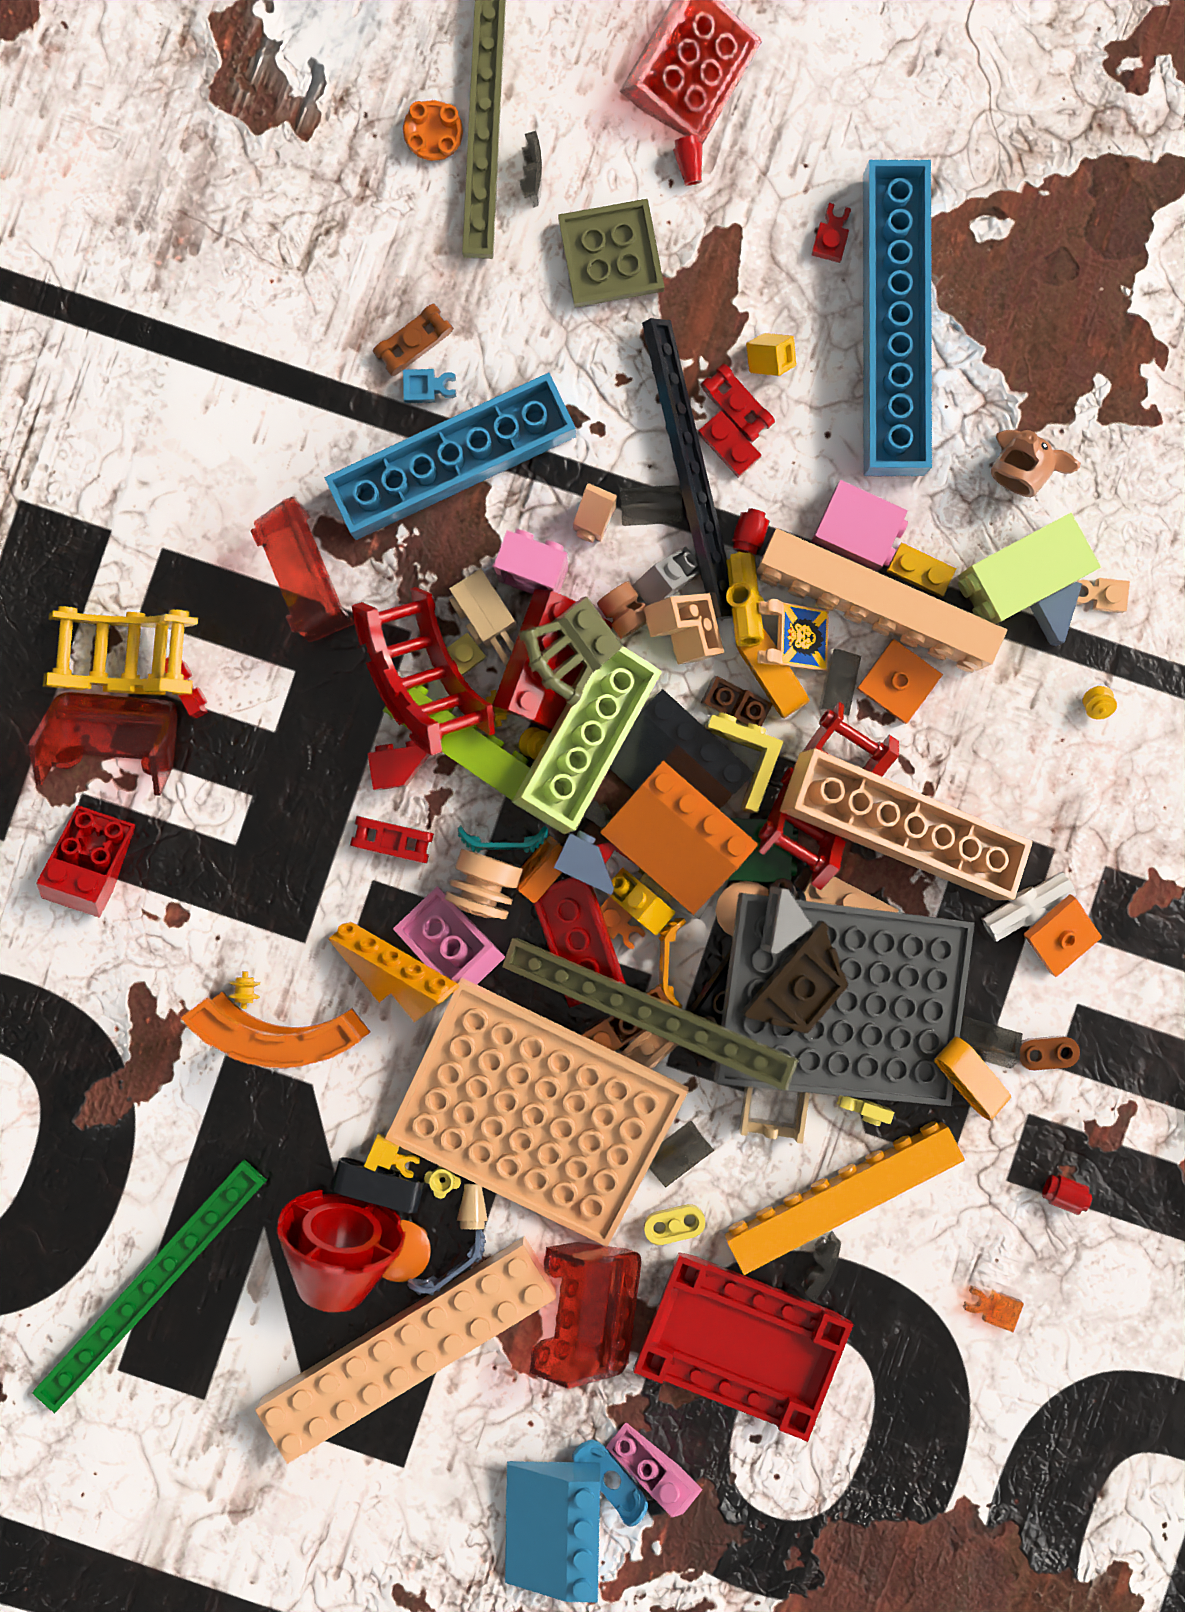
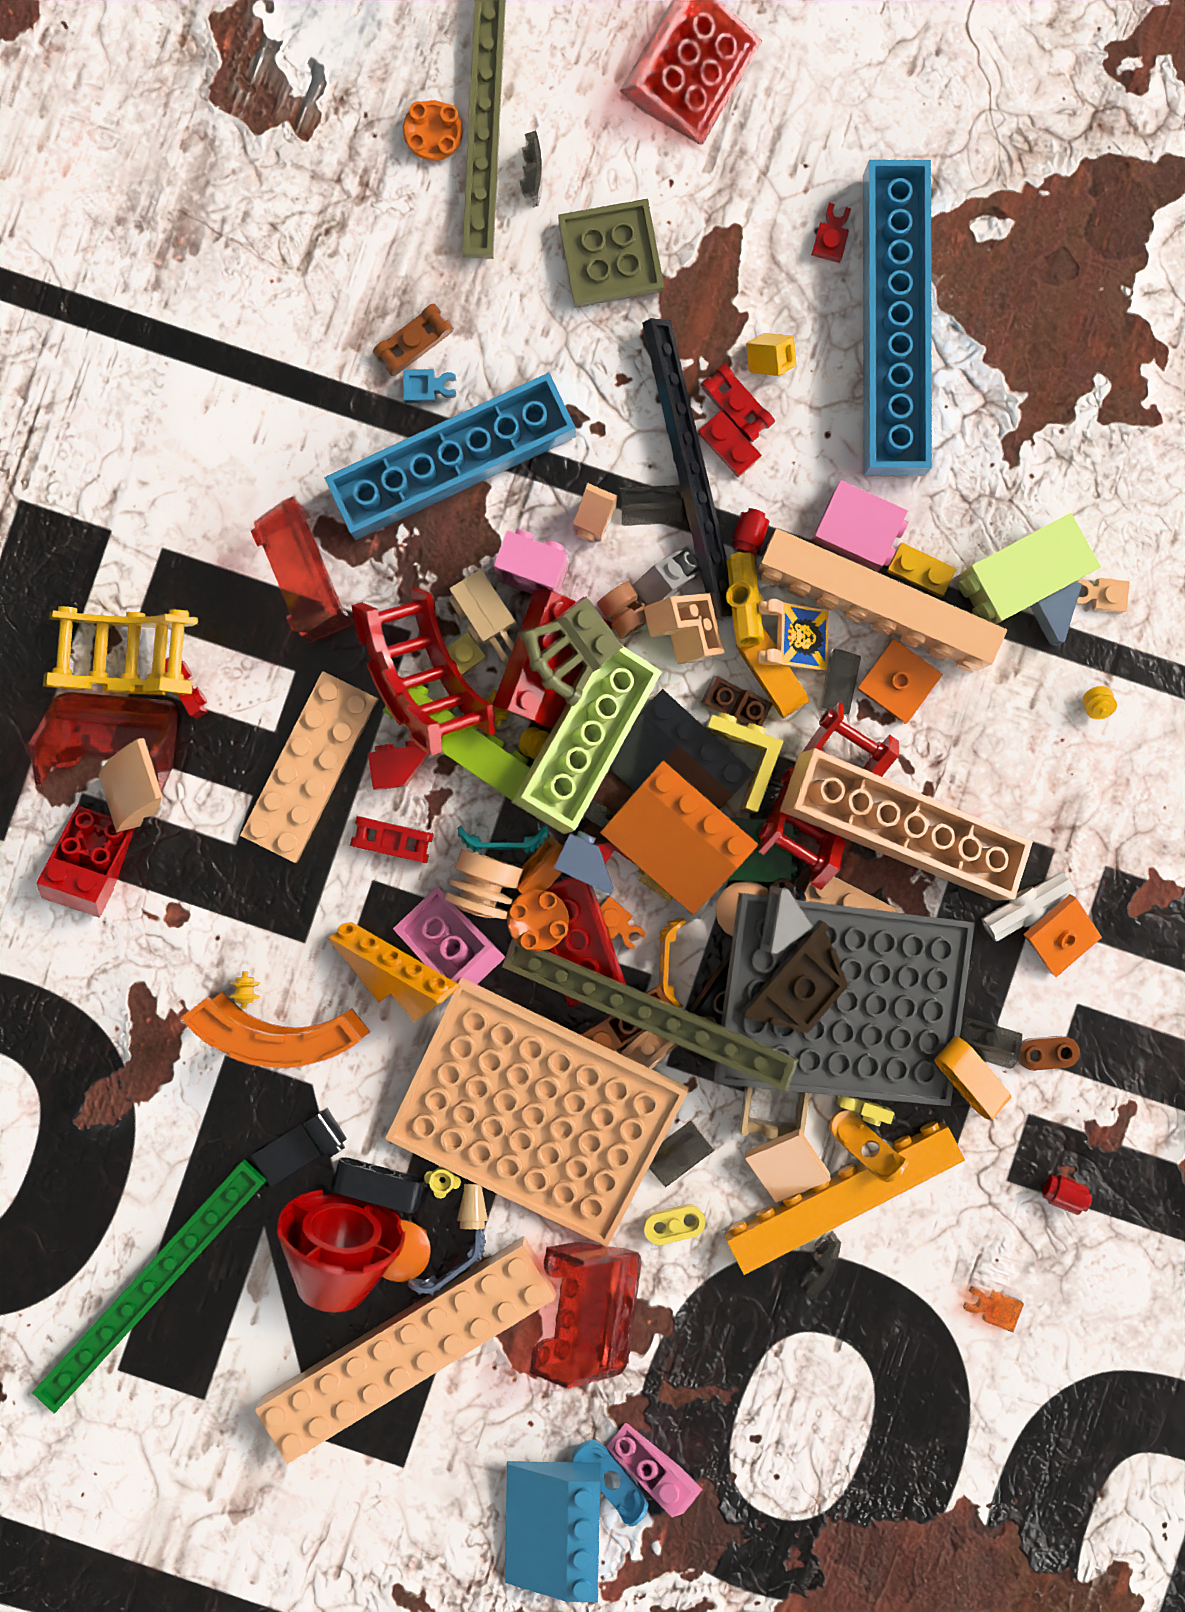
yellow piece [364,1132,420,1178] -> none
yellow slope [605,867,676,936] -> none
red slope [633,1252,853,1442] -> none
red cone [673,135,703,186] -> none
nougat piece [991,430,1081,498] -> none
none -> light nougat slope [98,738,162,832]
none -> light nougat plate [240,671,379,863]
none -> black door [251,1107,347,1187]
none -> orange dish [507,889,569,951]
none -> light nougat tile [745,1129,830,1203]
none -> light orange piece [830,1109,909,1183]

